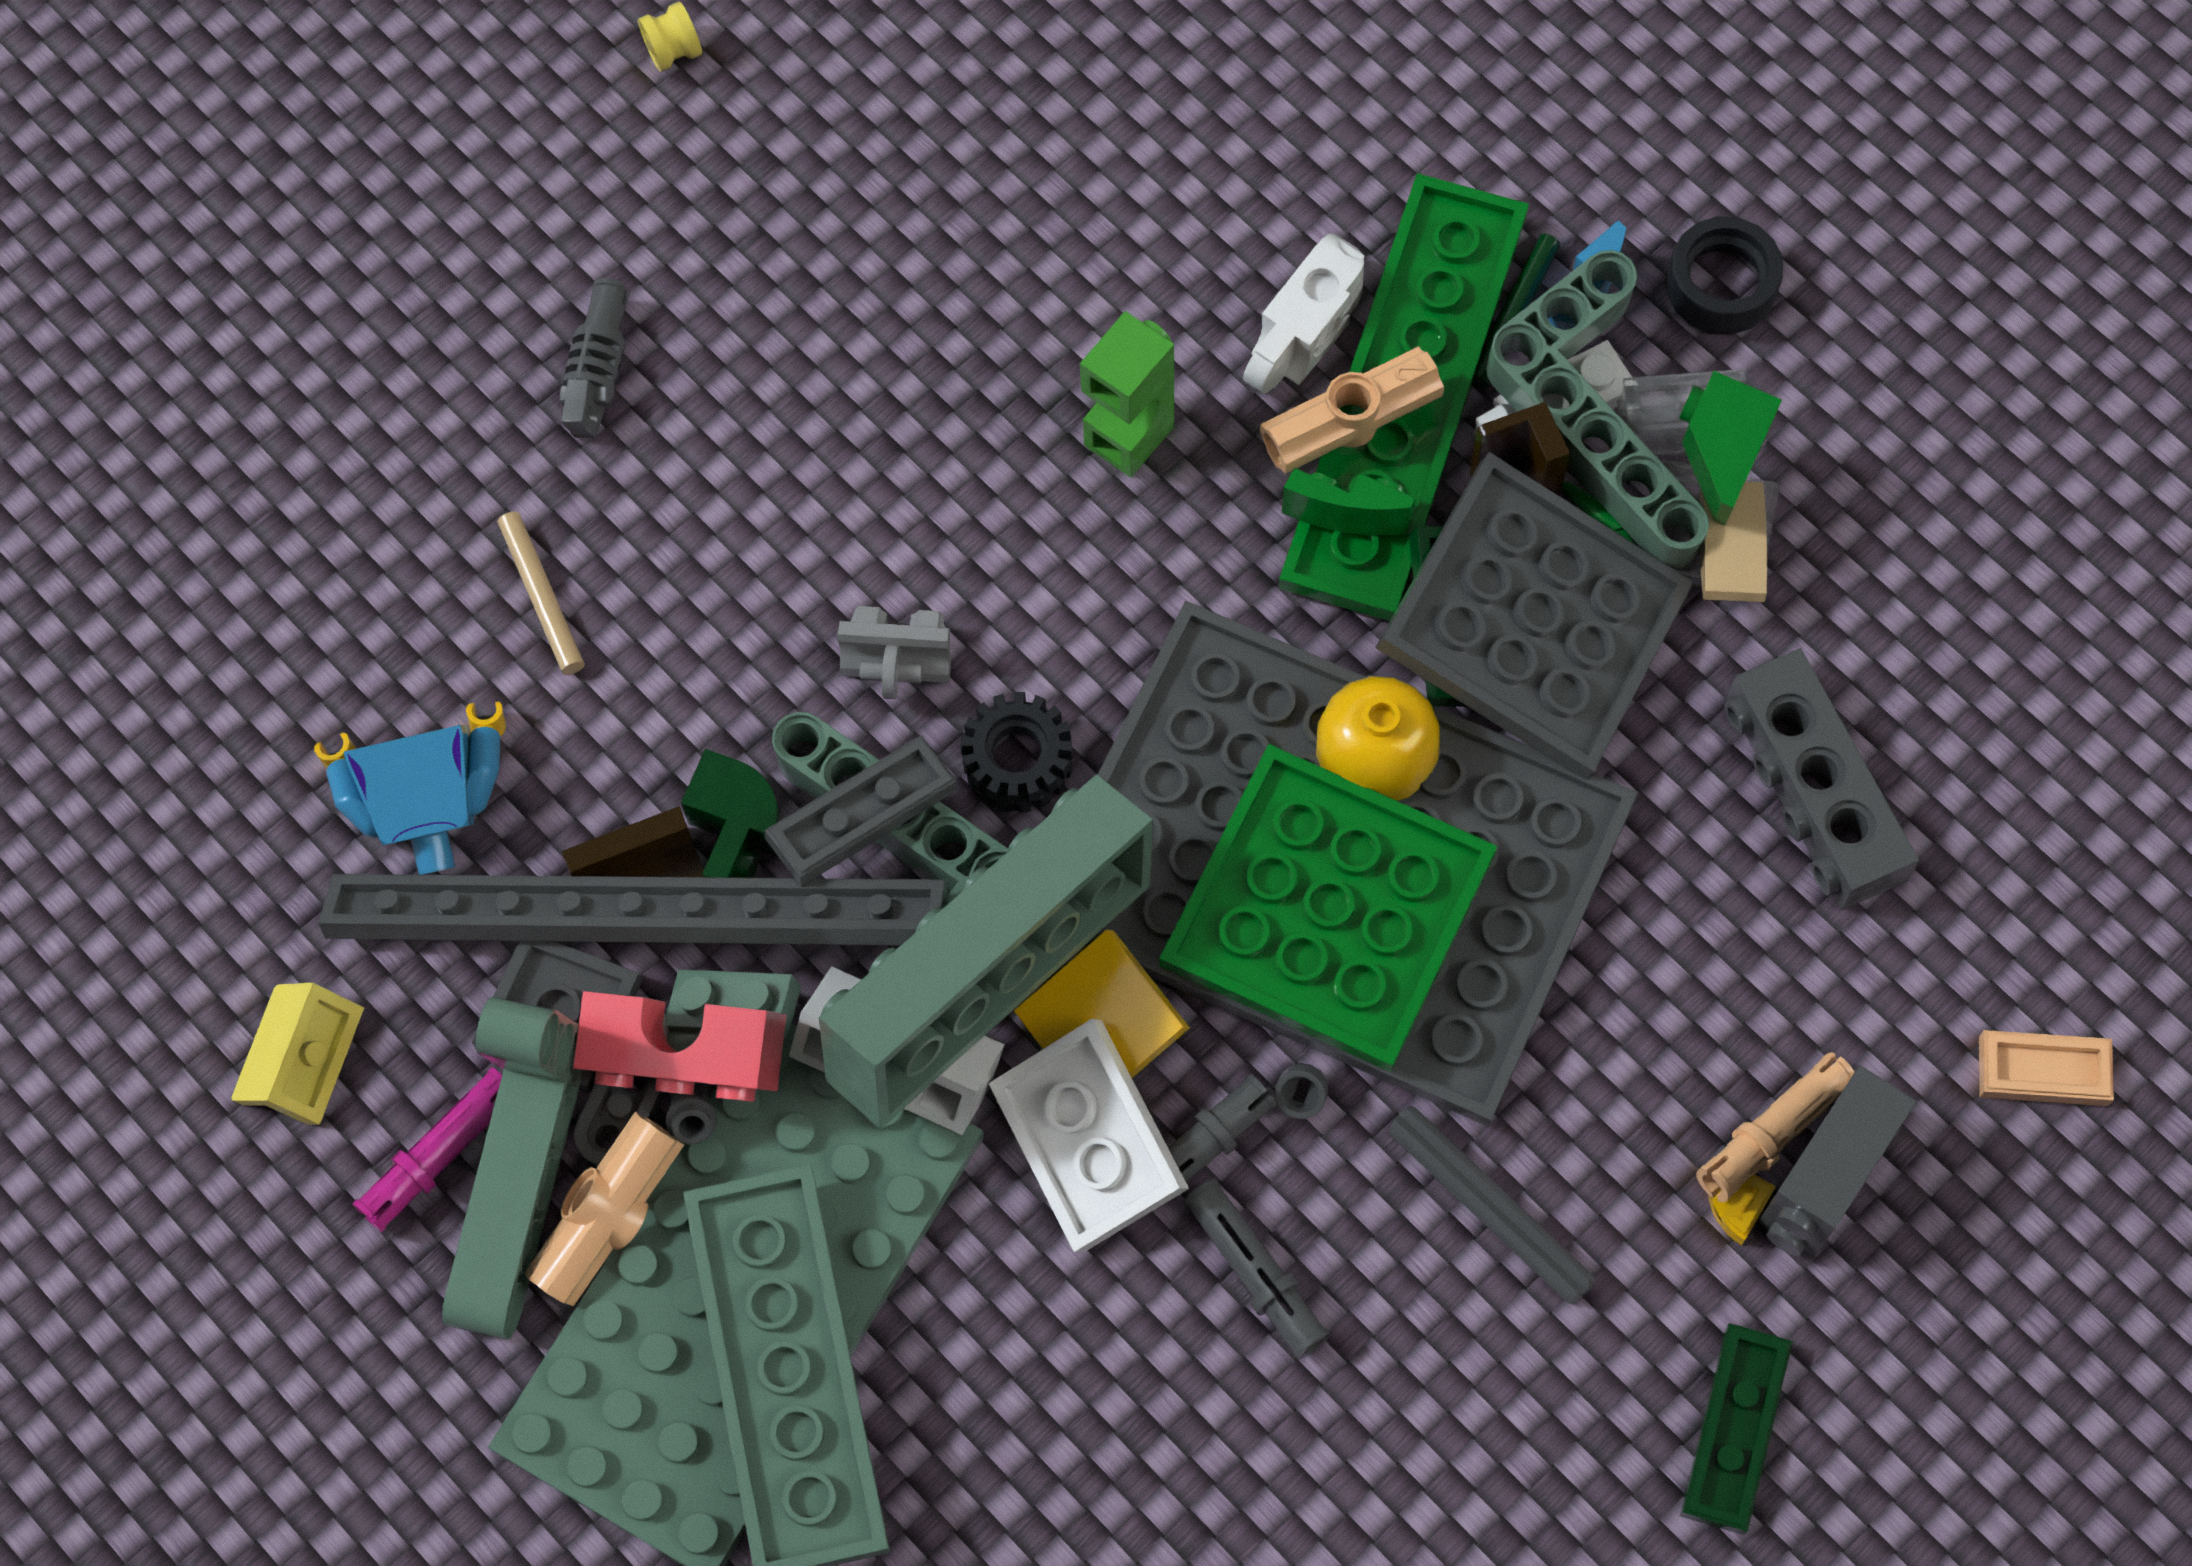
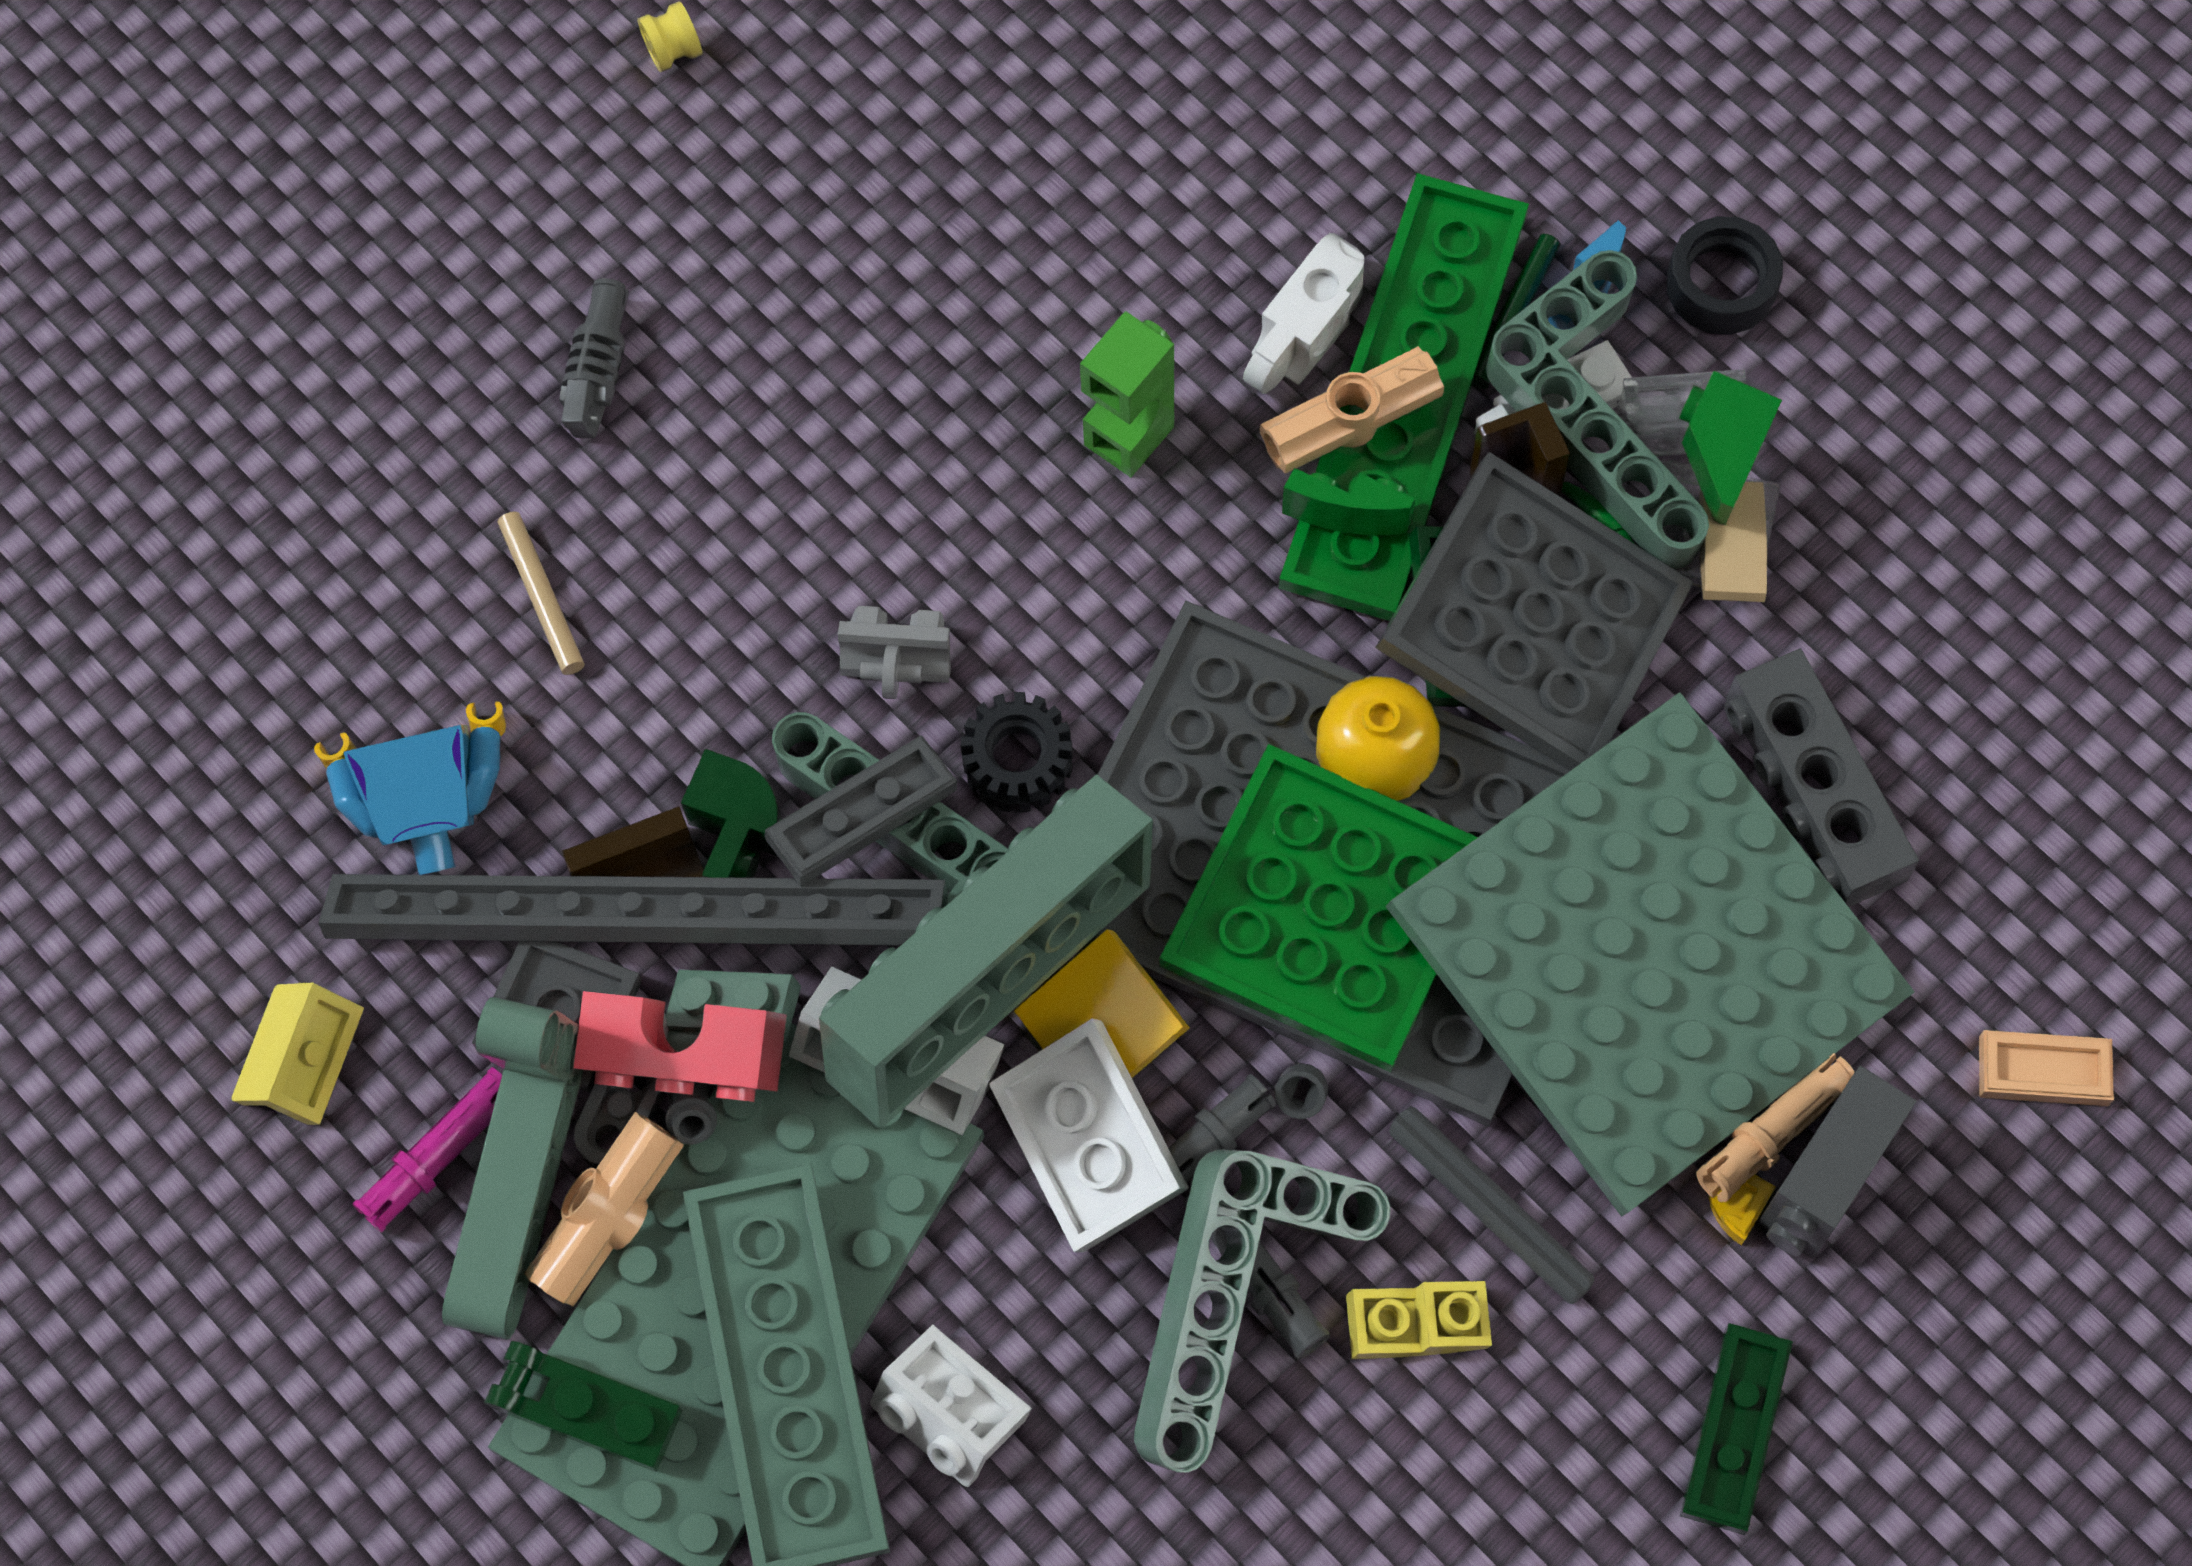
none -> dark green plate [484,1341,683,1472]
none -> white bracket [870,1325,1032,1487]
none -> sand green beam [1134,1149,1390,1472]
none -> light yellow slope [1346,1281,1492,1359]
none -> sand green plate [1385,692,1915,1217]

